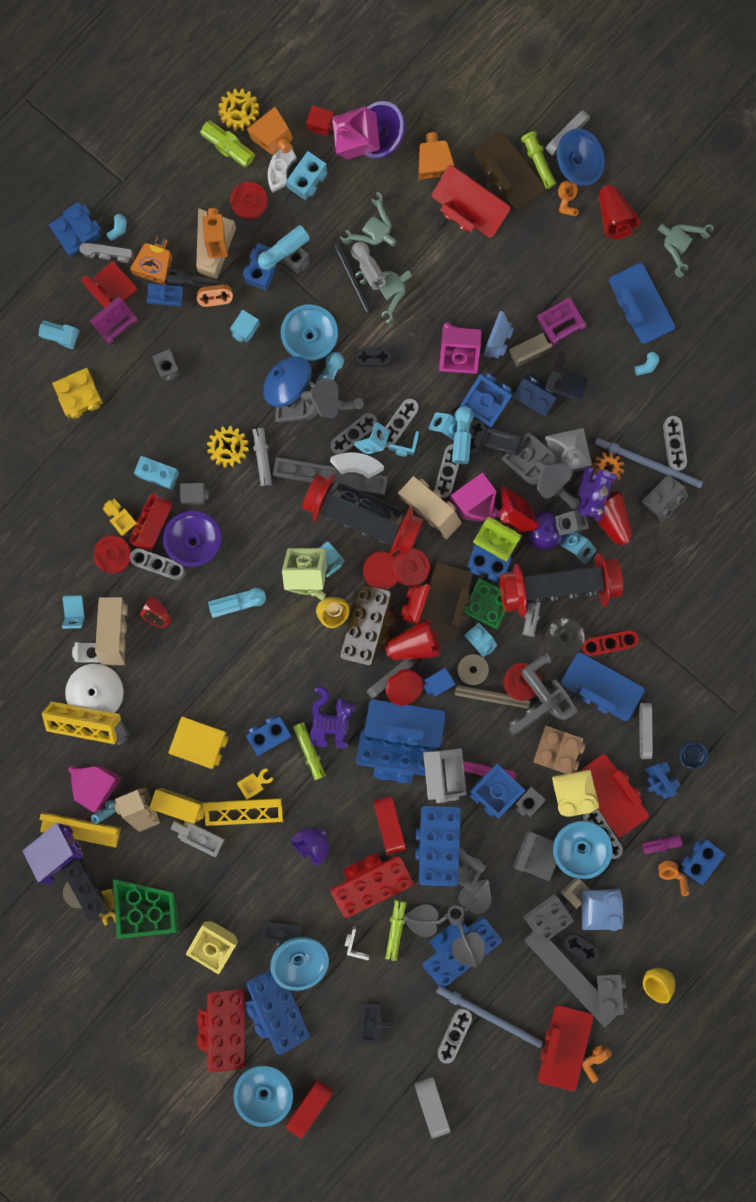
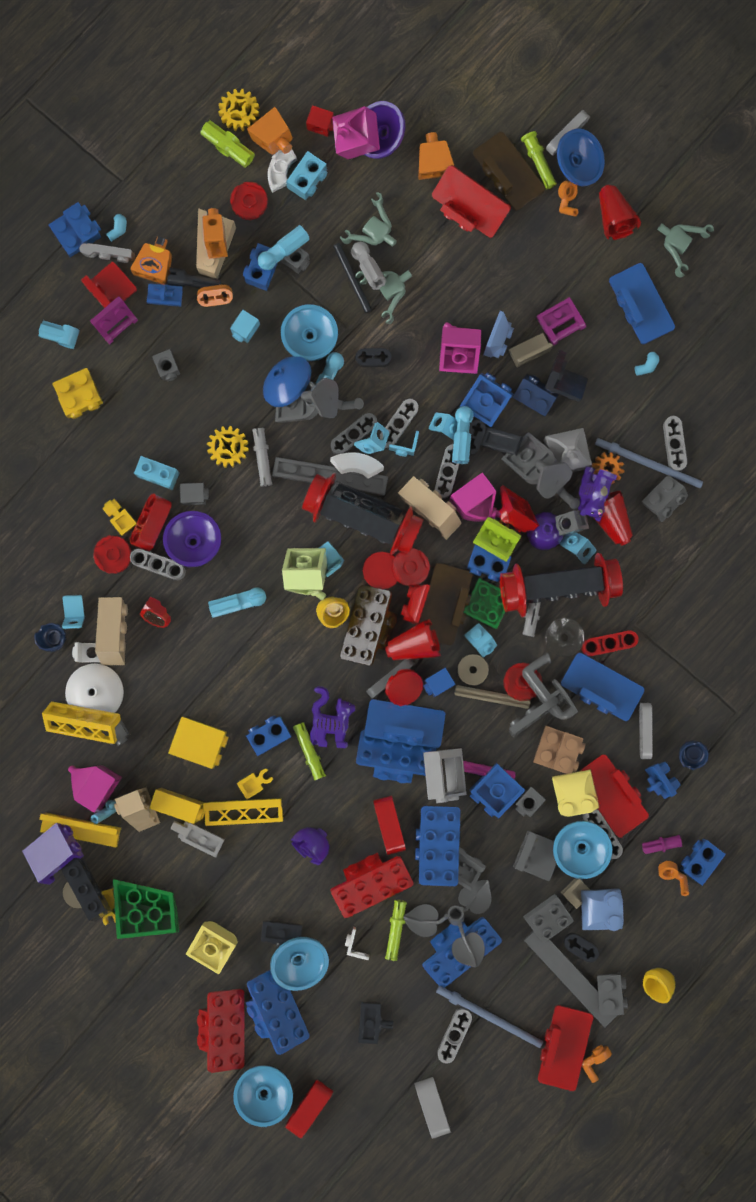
none -> dark blue hair [34,623,66,652]

